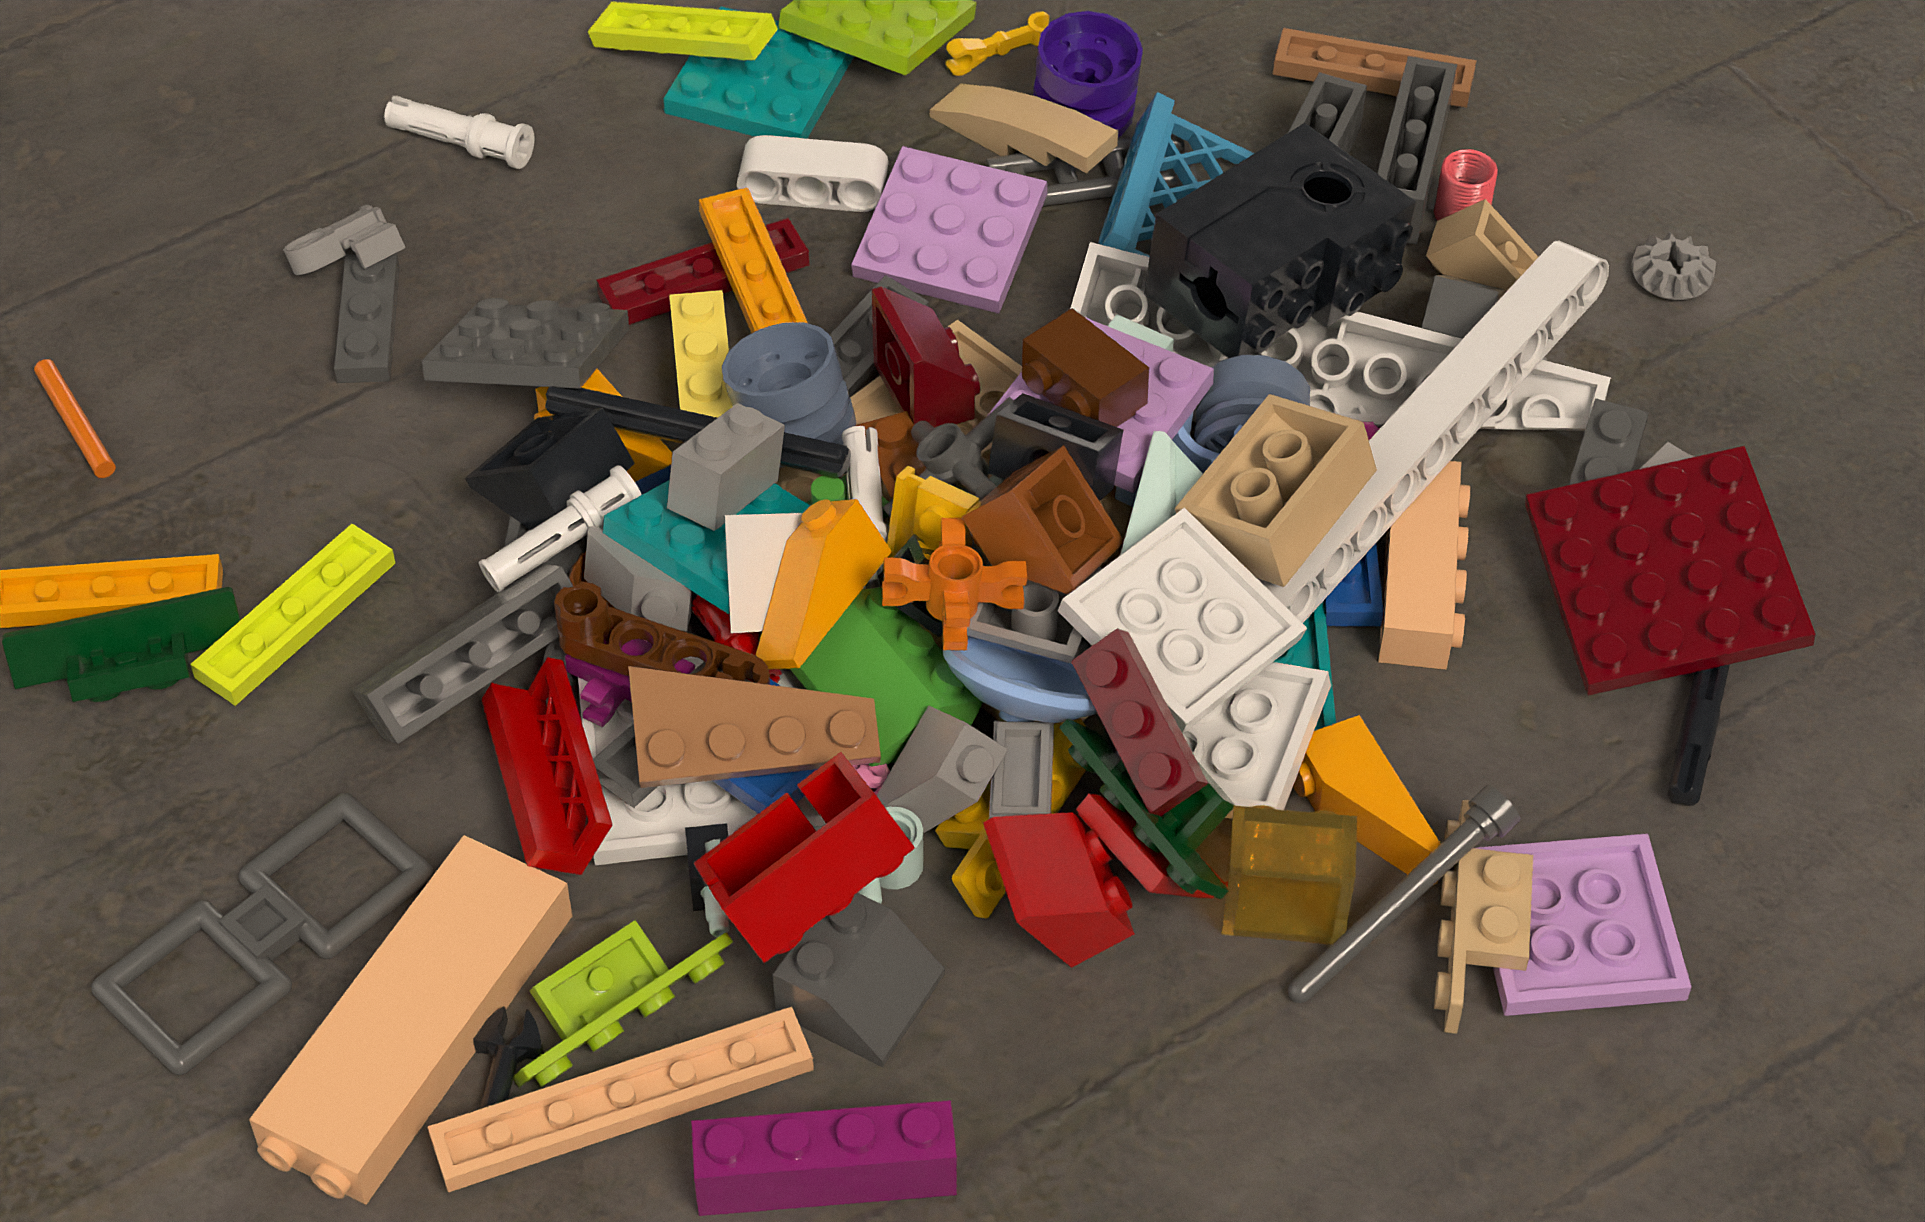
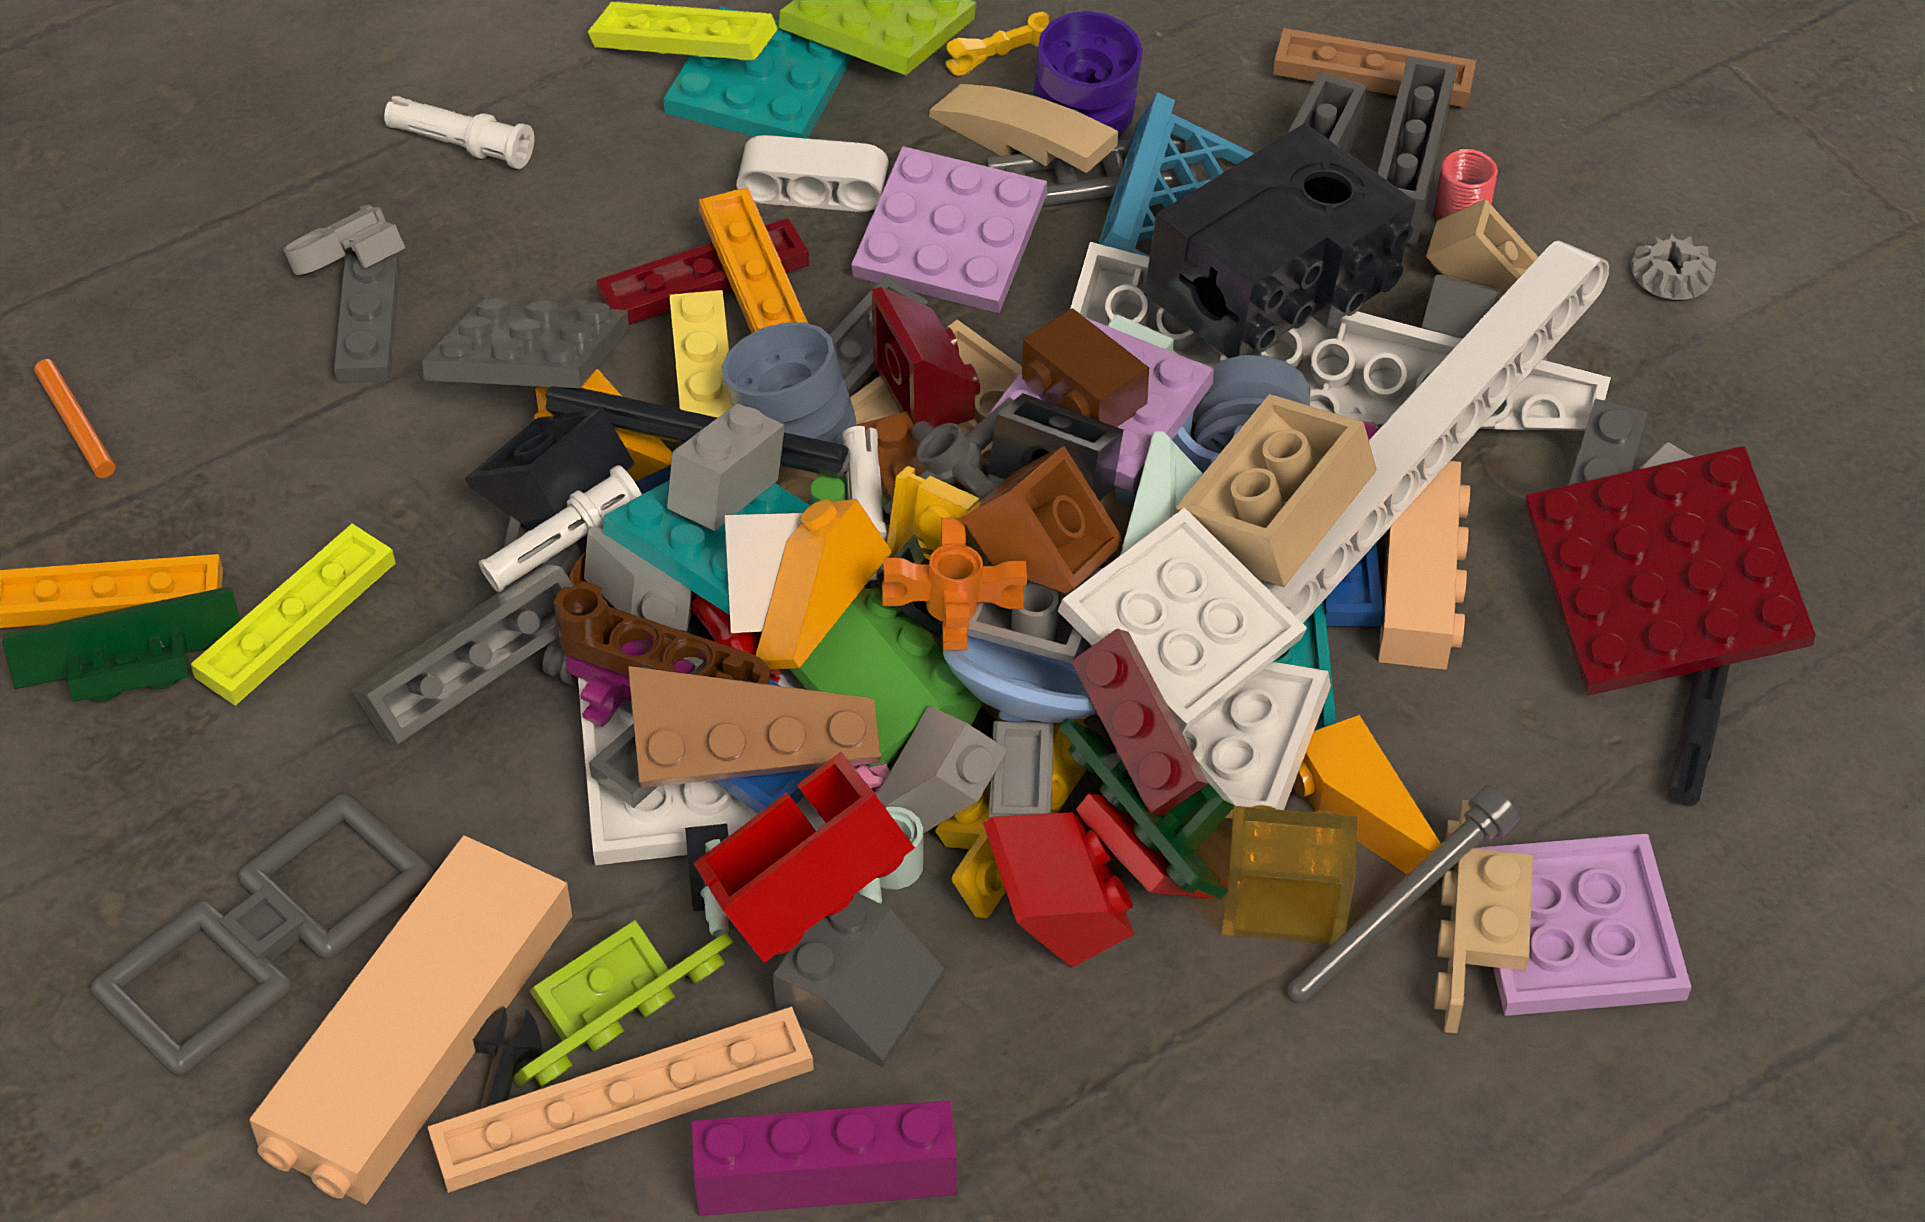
red fence [482,657,613,875] -> none

